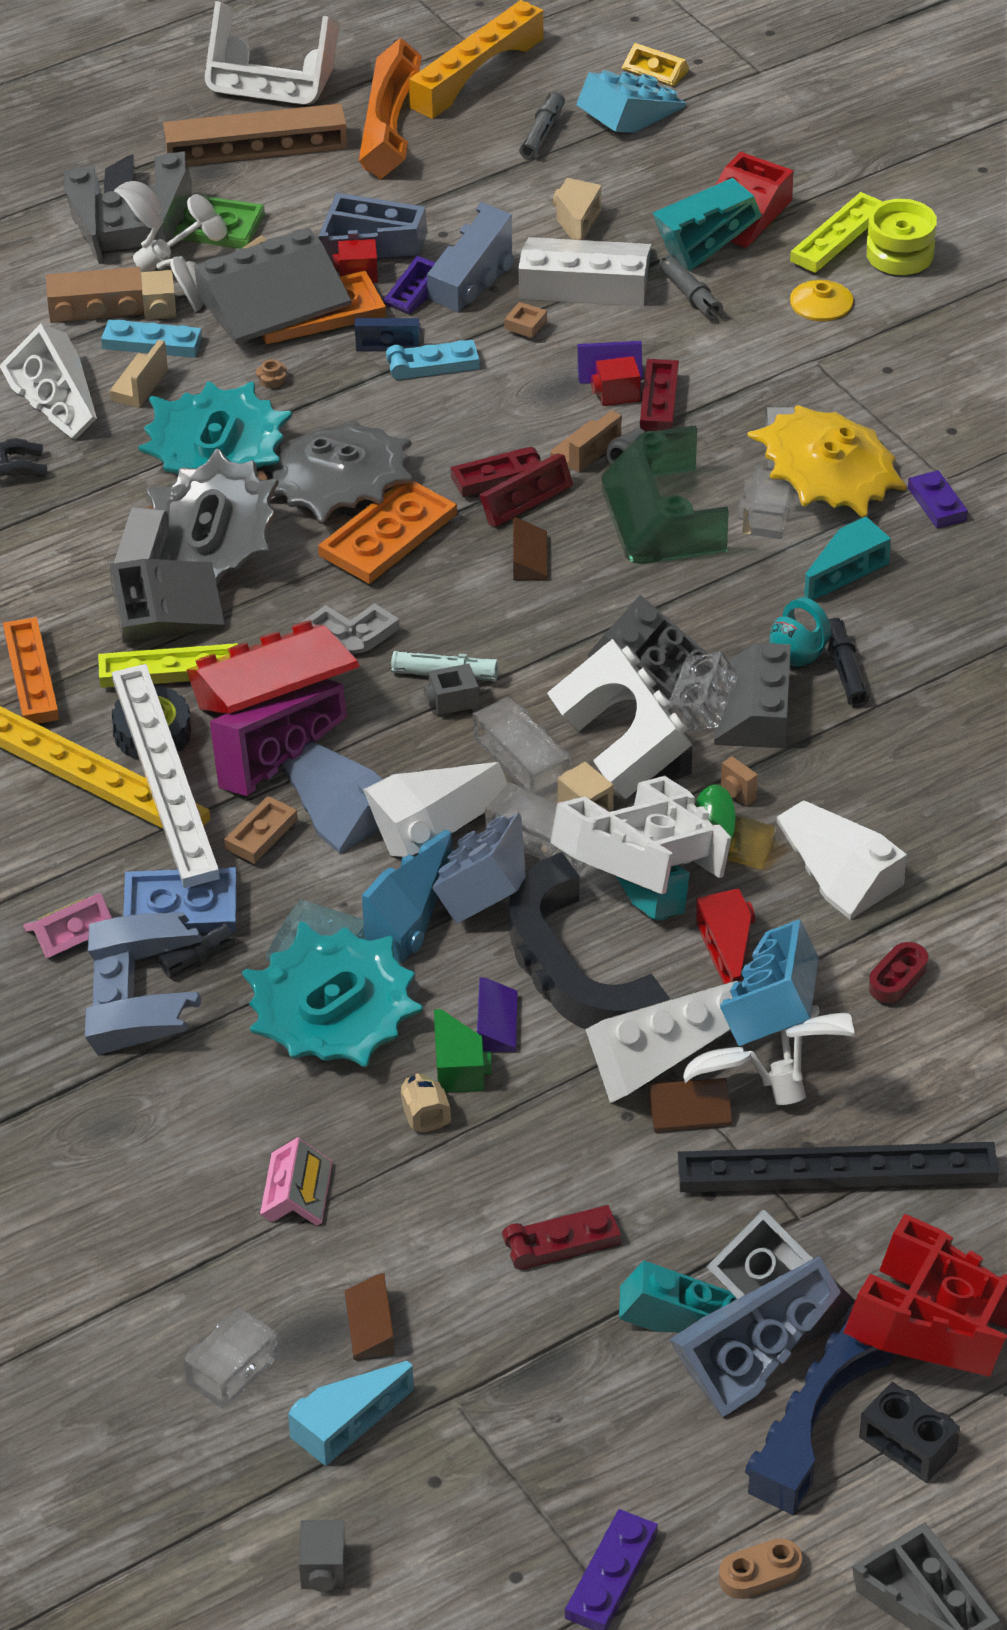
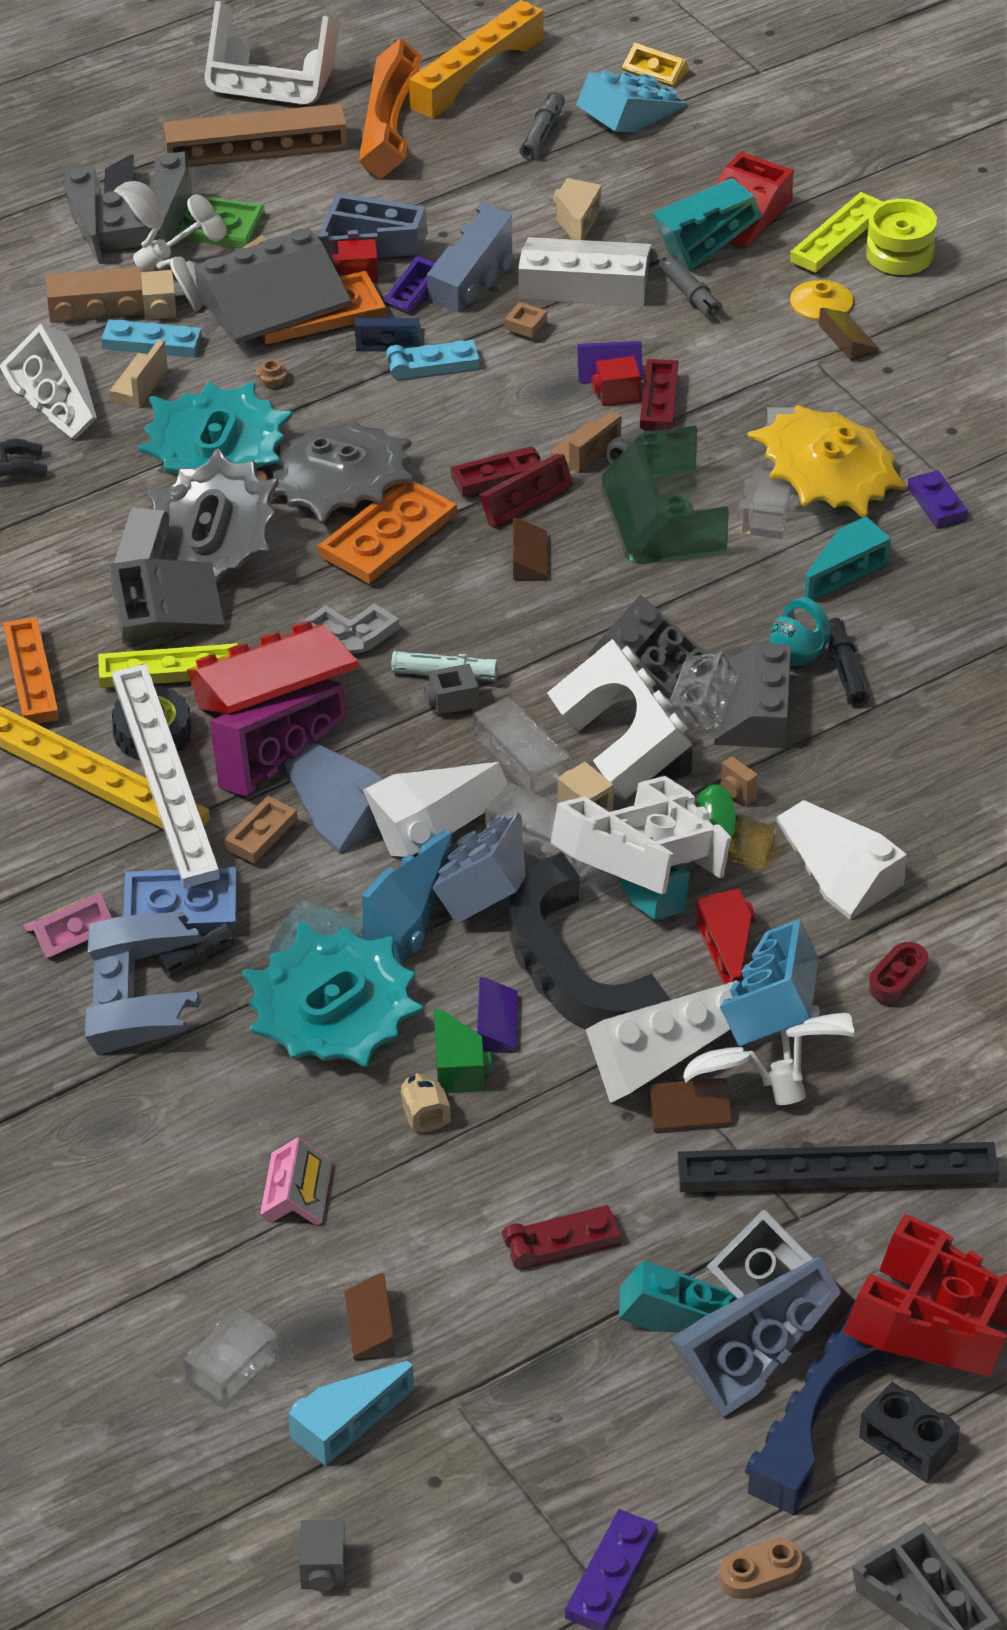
none -> reddish brown slope [819,308,879,361]

